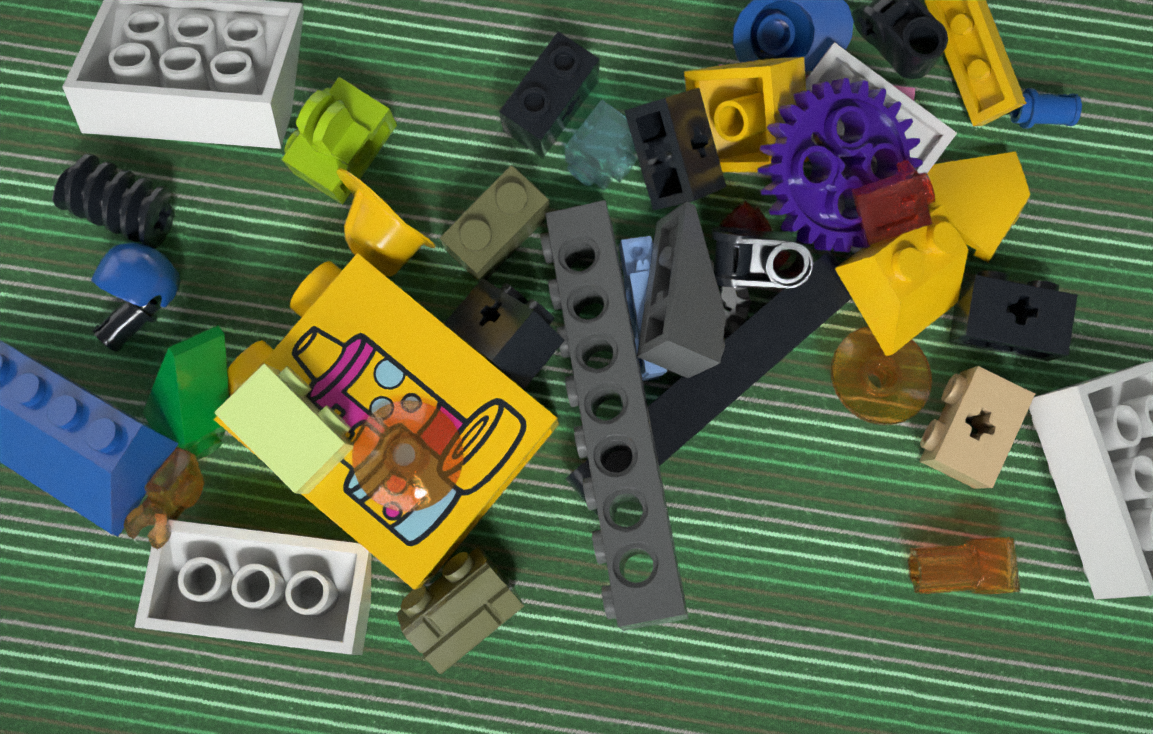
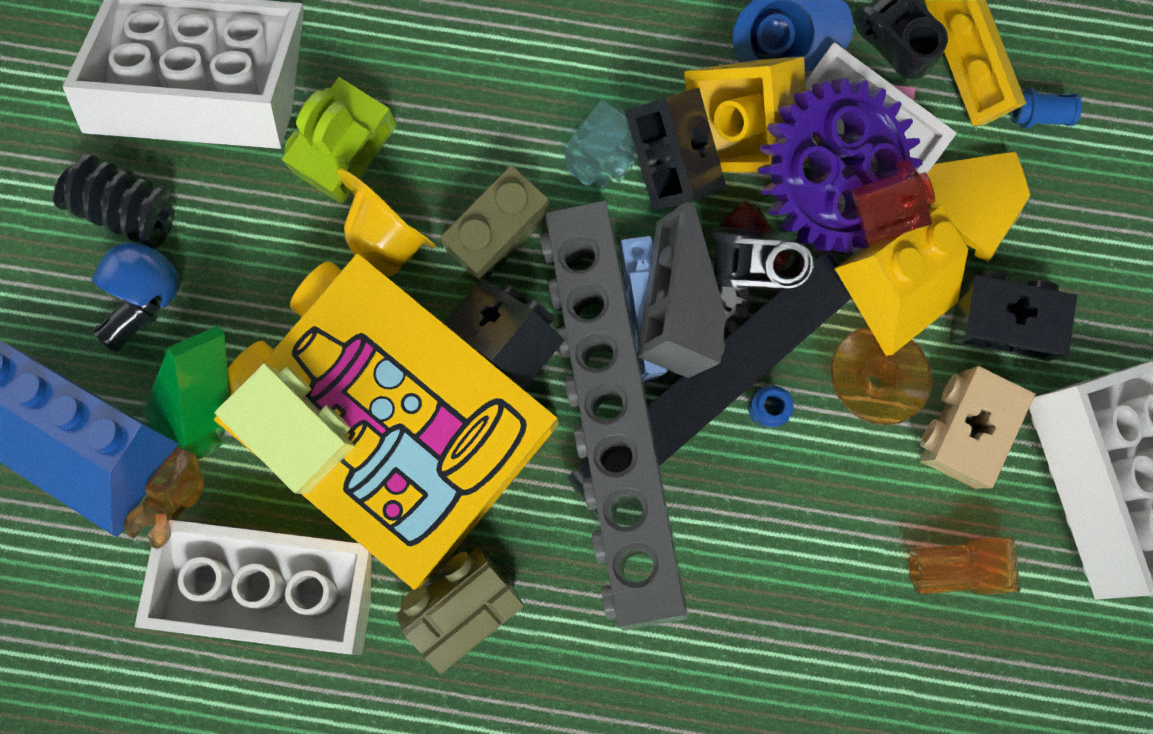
clear orange dish [352,400,464,512] -> none
black brick [499,31,600,158] -> none
none -> blue pin [748,385,794,427]

